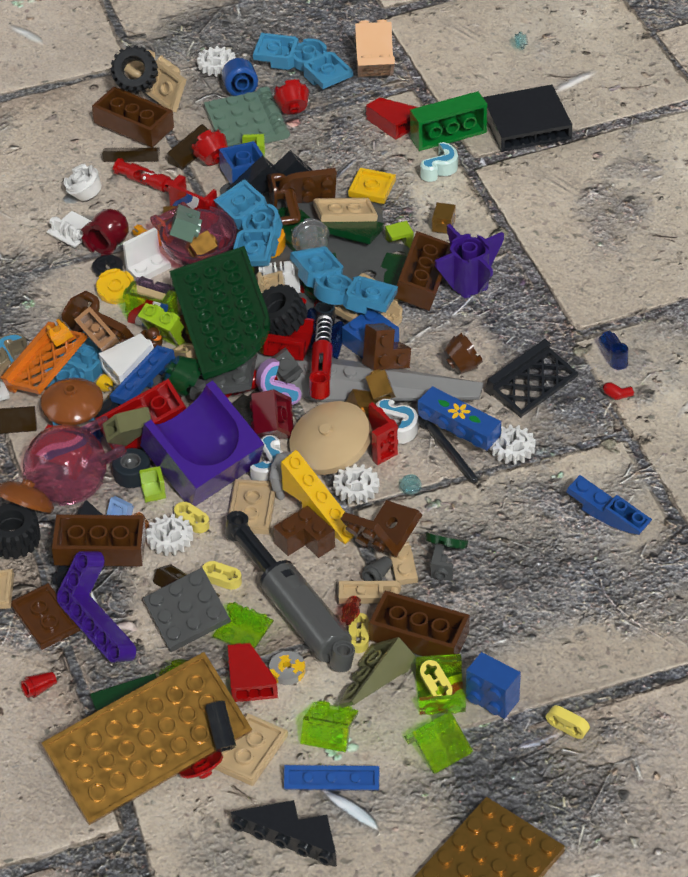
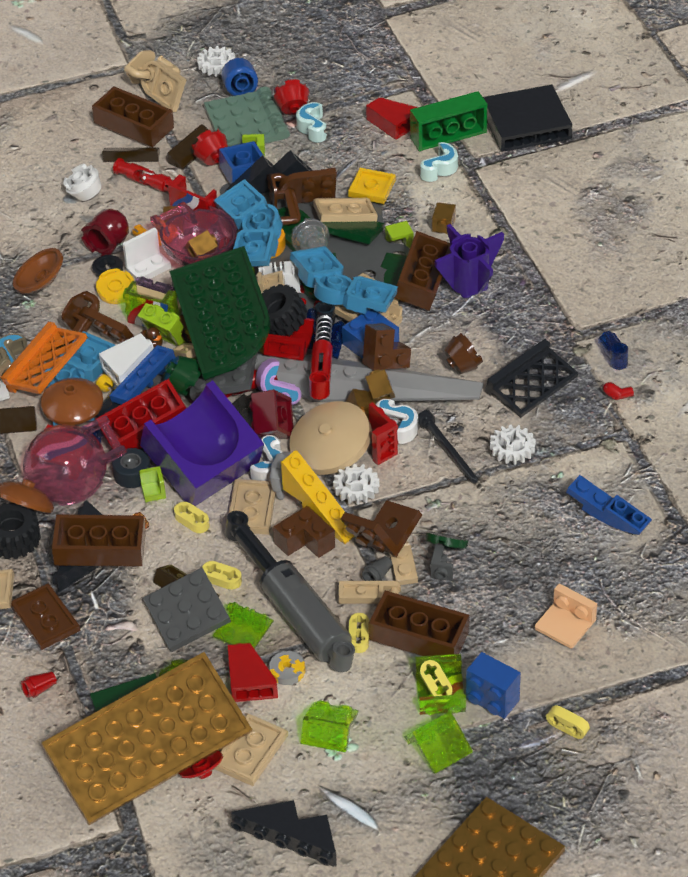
white hinge [46,211,92,248] -> none
light orange tile [46,319,73,347] -> none
dark purple beam [57,551,136,663] -> none
medium nougat brick [74,306,119,352] -> none
olive slope [103,407,151,446] -> none
light blue tile [106,496,134,515] -> none
black tyre [110,45,158,95] -> none
white gear [146,514,193,556] -> none
sand green brick [169,204,202,243] -> none
black axle [205,701,236,752] -> none
dark azure plate [253,33,353,89] -> none
dark grey bracket [270,347,303,383] -> none
blue hinge [284,765,380,791] -> none
olive wedge [338,637,416,708] -> none
clear red axle [341,596,361,625] -> none
light nougat bracket [355,20,395,77] -> none
clear light blue plate [400,474,422,494] -> none
blue brick [418,386,501,451] -> none
clear light blue plate [515,31,528,49] -> none
none -> dark orange dish [13,248,63,294]
none -> light aqua animal [296,102,327,143]
none -> light nougat bracket [535,583,597,649]

